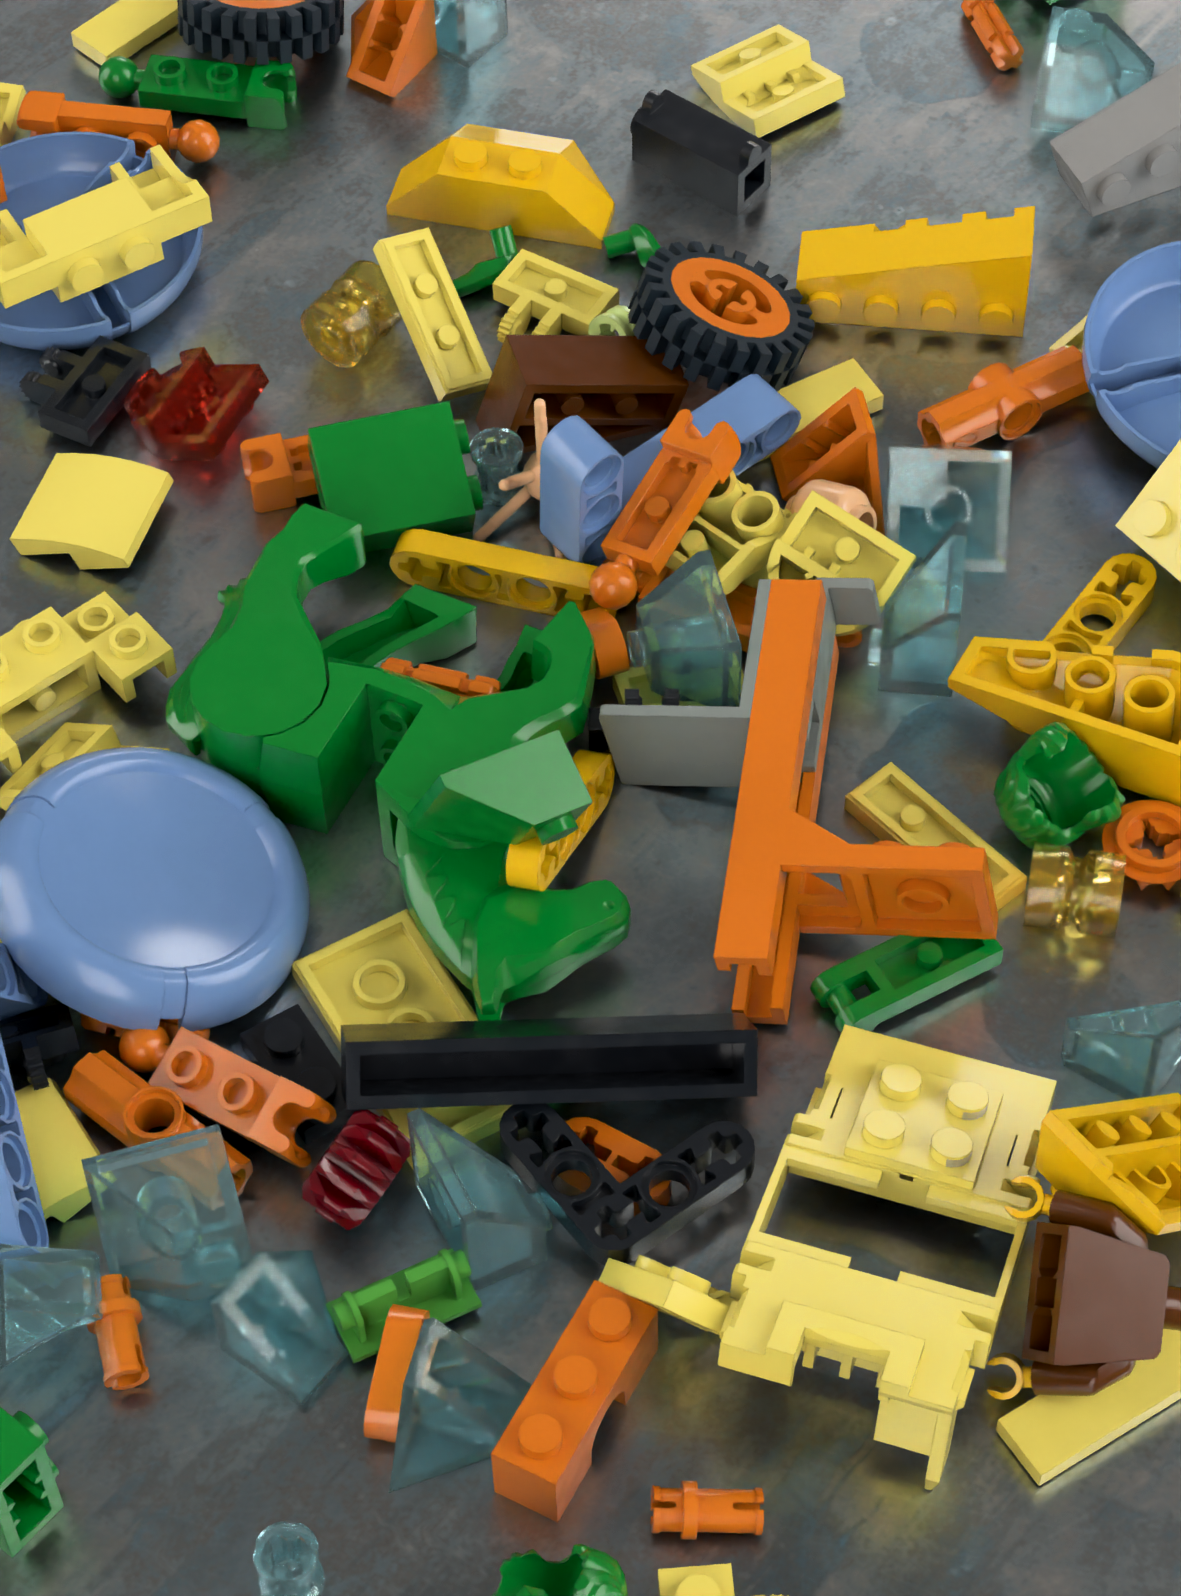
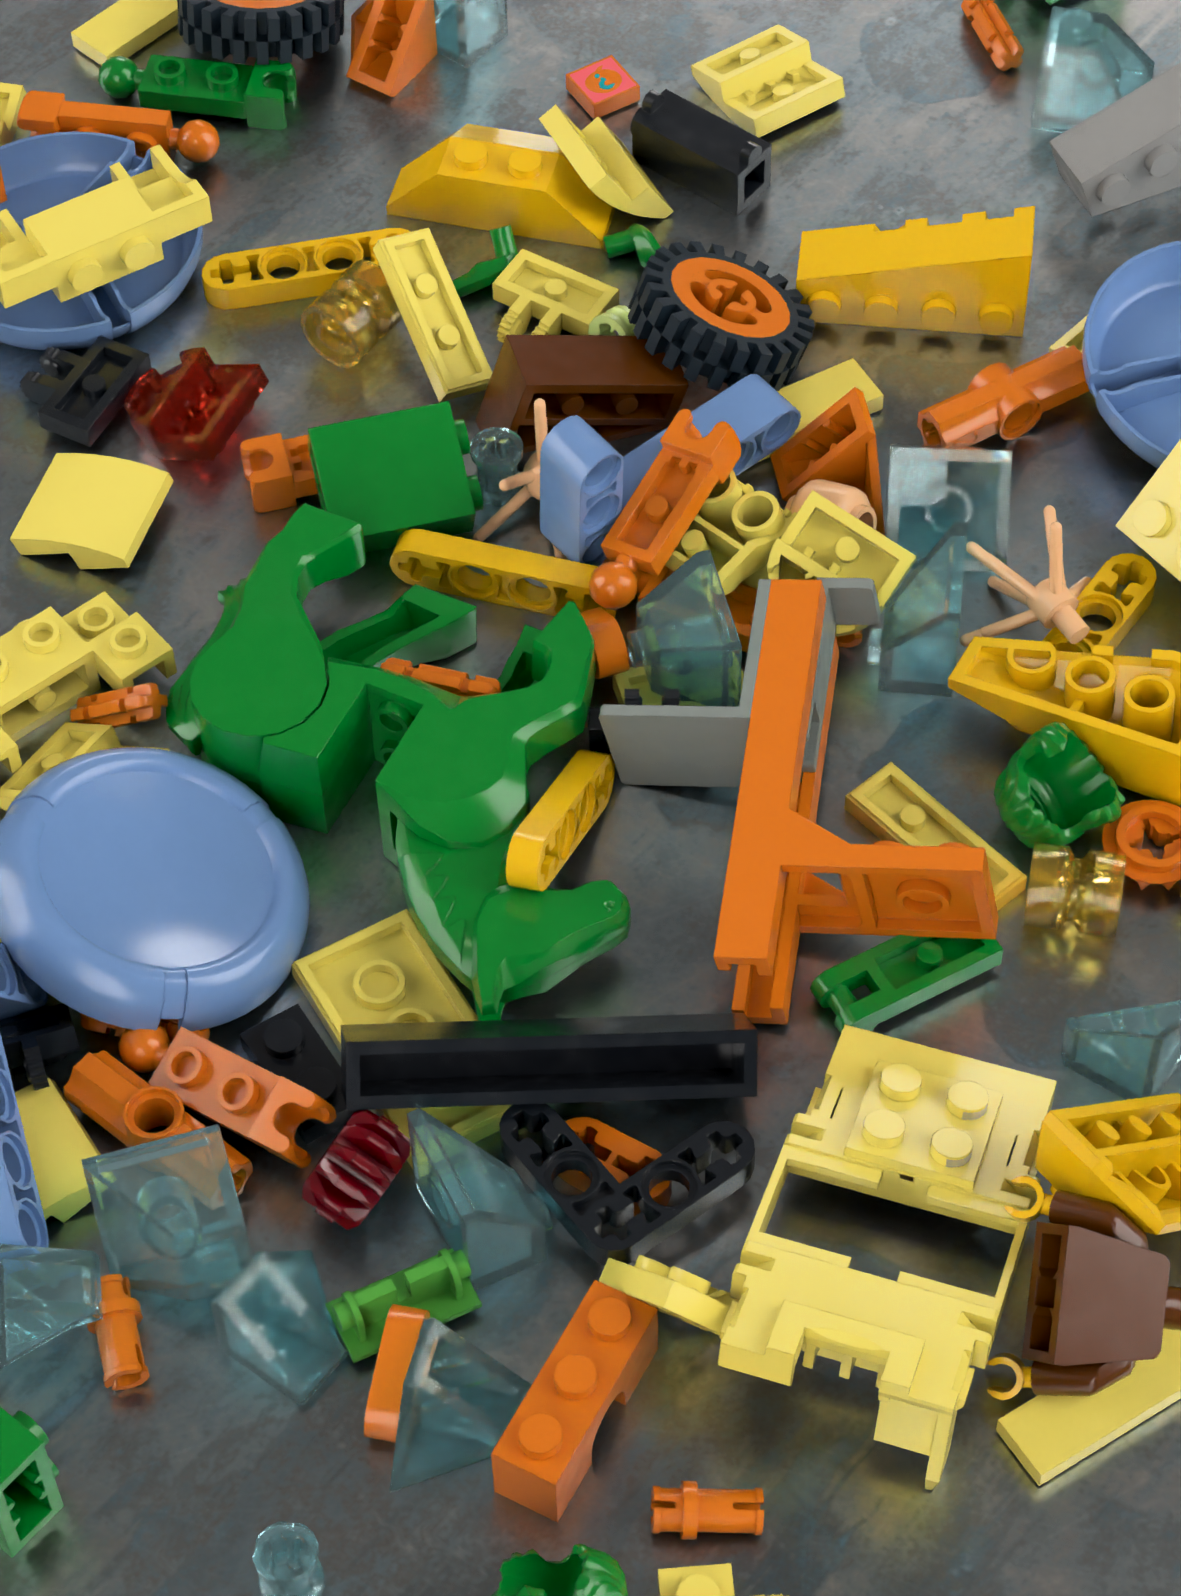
slope [407,730,593,845] -> none
none -> orange axle [70,682,168,728]
none -> yellow beam [201,228,411,310]
none -> light yellow slope [539,104,674,219]
none -> orange tile [566,55,640,120]
none -> light nougat plant [960,505,1091,646]

